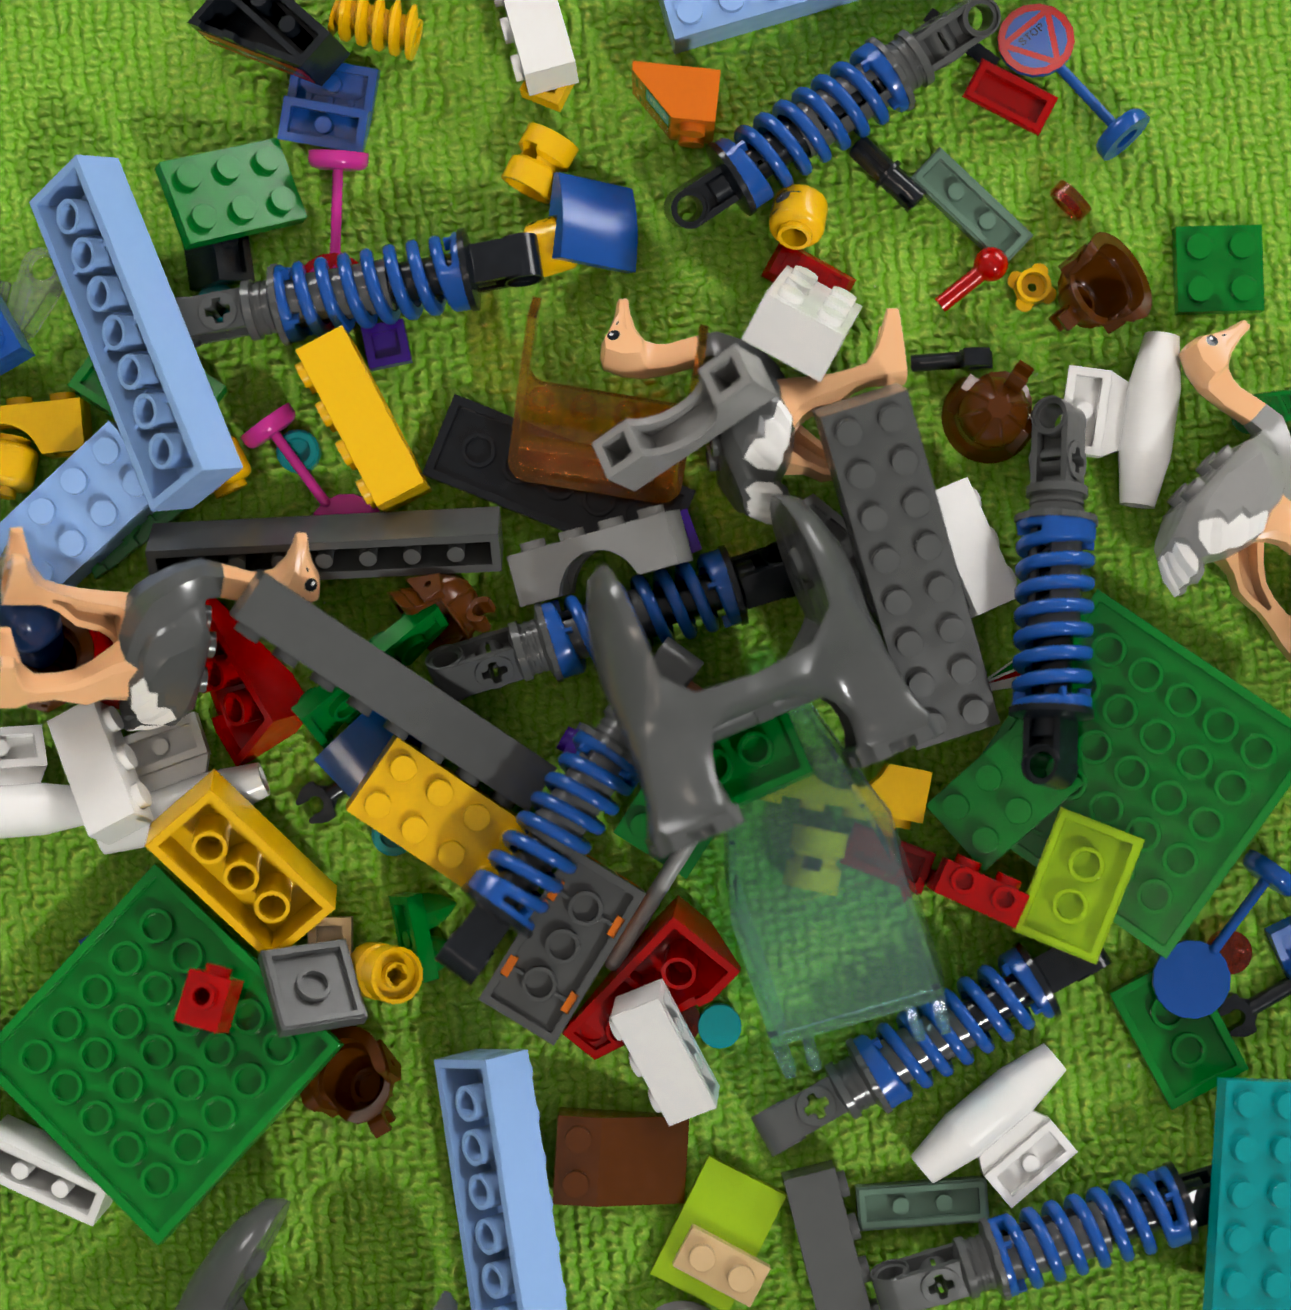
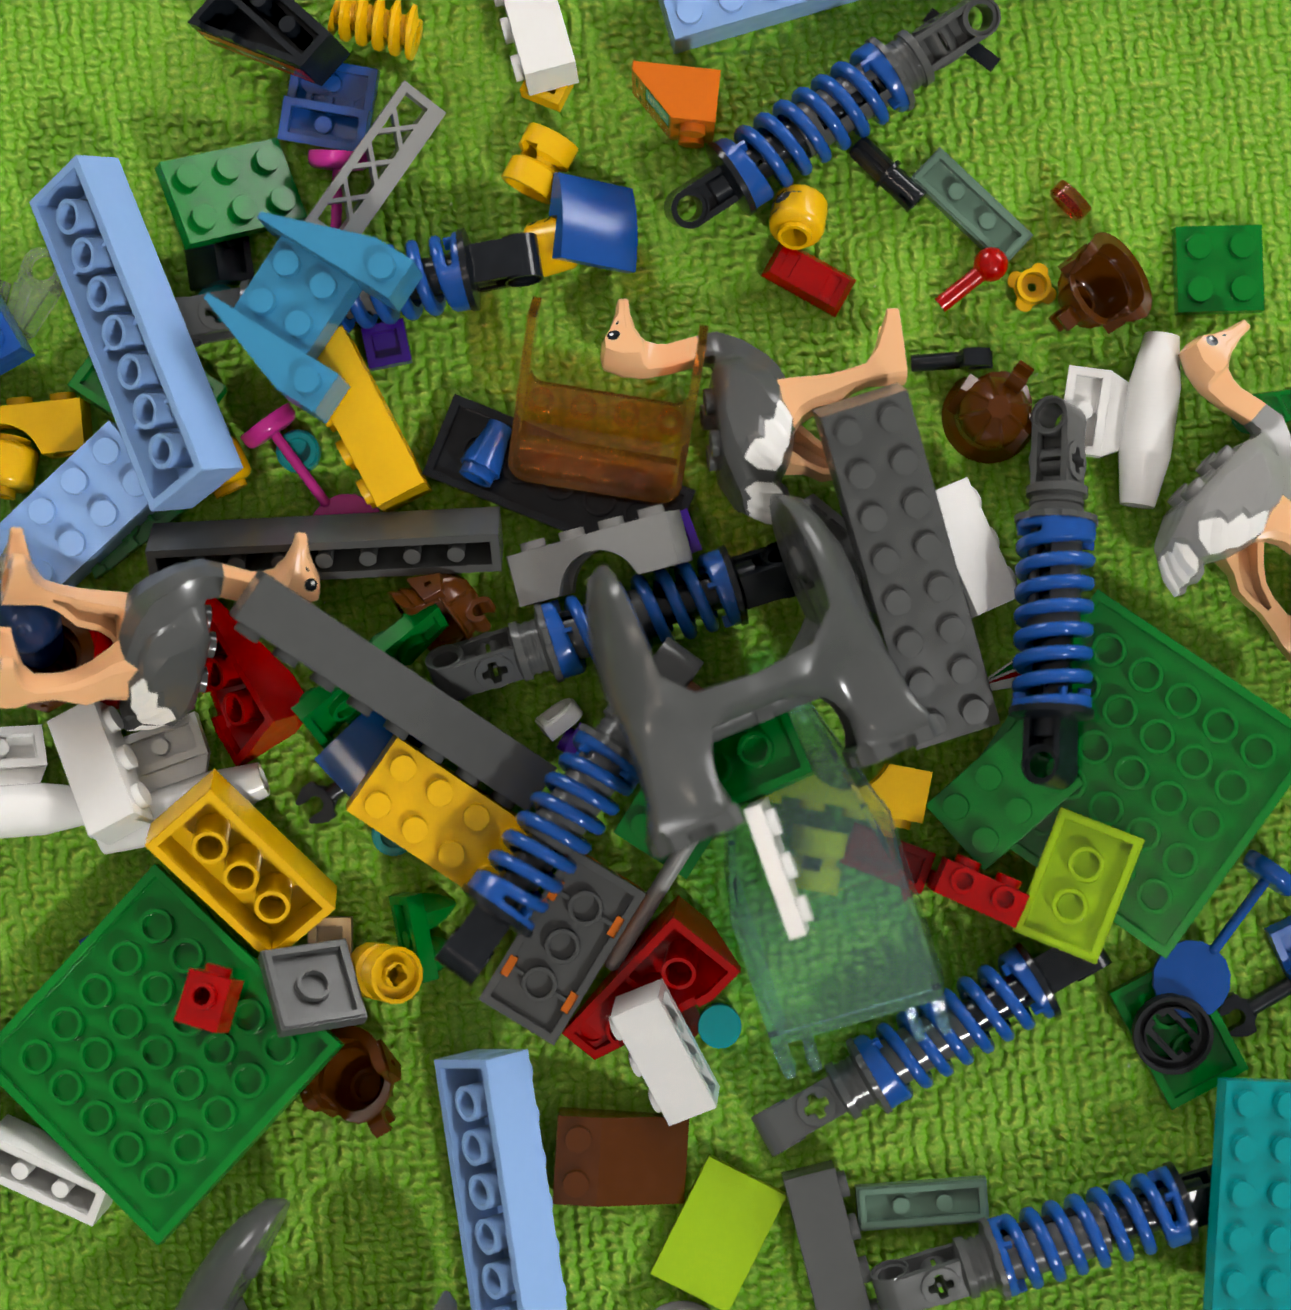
light grey arch [592,344,778,491] -> none
tan plate [672,1224,771,1307] -> none
white brick [742,265,863,382] -> none
white plate [910,1043,1078,1209] -> none
red tile [962,58,1058,136] -> none
blue piece [997,3,1150,161] -> none
clear red tile [1207,930,1252,974] -> none
none -> dark azure wedge [204,212,423,424]
none -> light grey fence [304,80,446,234]
none -> blue cone [459,419,513,487]
none -> white tile [535,698,583,742]
none -> white wing [743,796,814,941]
none -> black piece [1131,993,1214,1075]

